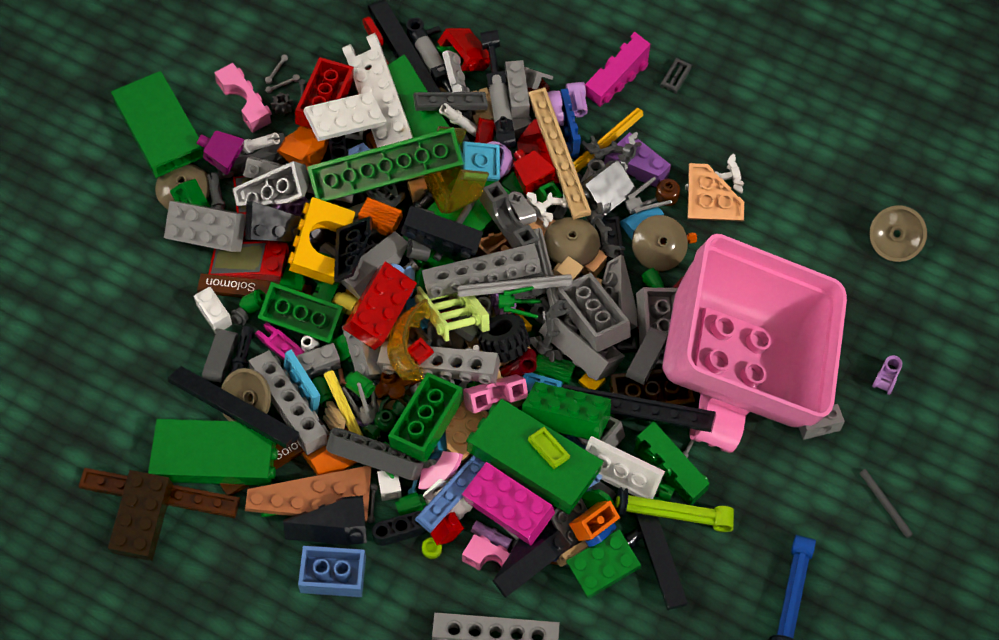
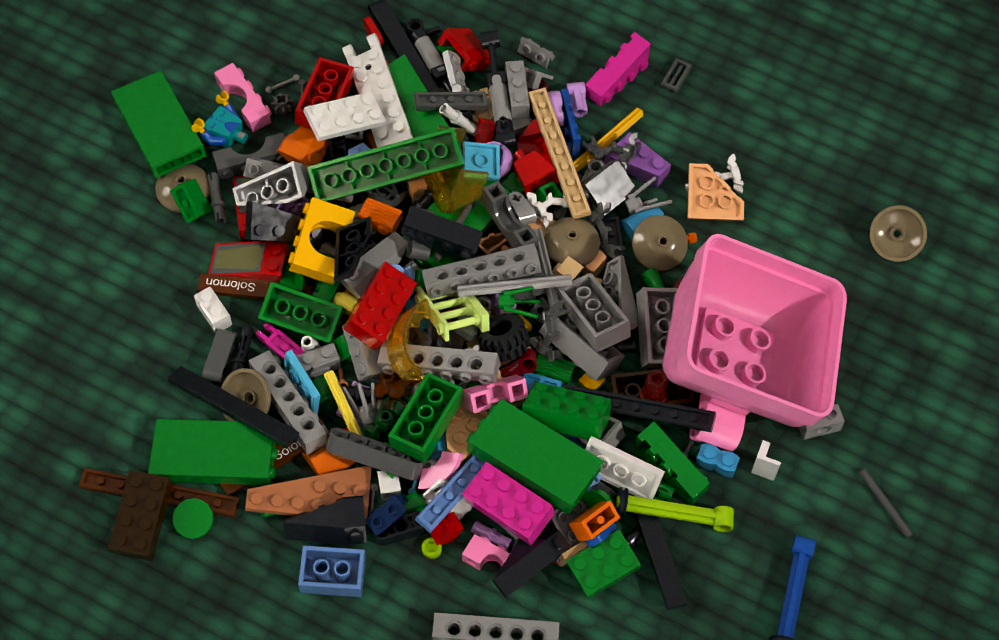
light grey brick [164,201,246,252] -> none
magenta torso [197,131,244,175] -> none
dark grey plate [231,308,249,326] -> none
green brick [239,289,266,314] -> none
white pin [240,133,280,154] -> none
light grey hinge [265,54,288,84] -> none
tan tile [323,401,346,430] -> none
green brick [345,371,375,399] -> none
red tile [406,337,434,365] -> none
lime tile [528,427,570,469] -> none
dark grey beam [626,326,668,385] -> none
reddish brown head [655,179,680,206] -> none
lavender piece [872,355,902,395] -> none
none -> green tile [173,498,214,539]
none -> torso [191,91,248,148]
none -> dark blue bracket [365,494,409,535]
none -> light grey hinge [517,37,555,69]
none -> clear red plant [640,370,668,402]
none -> dark azure brick [696,444,740,478]
none -> white panel [751,440,781,481]

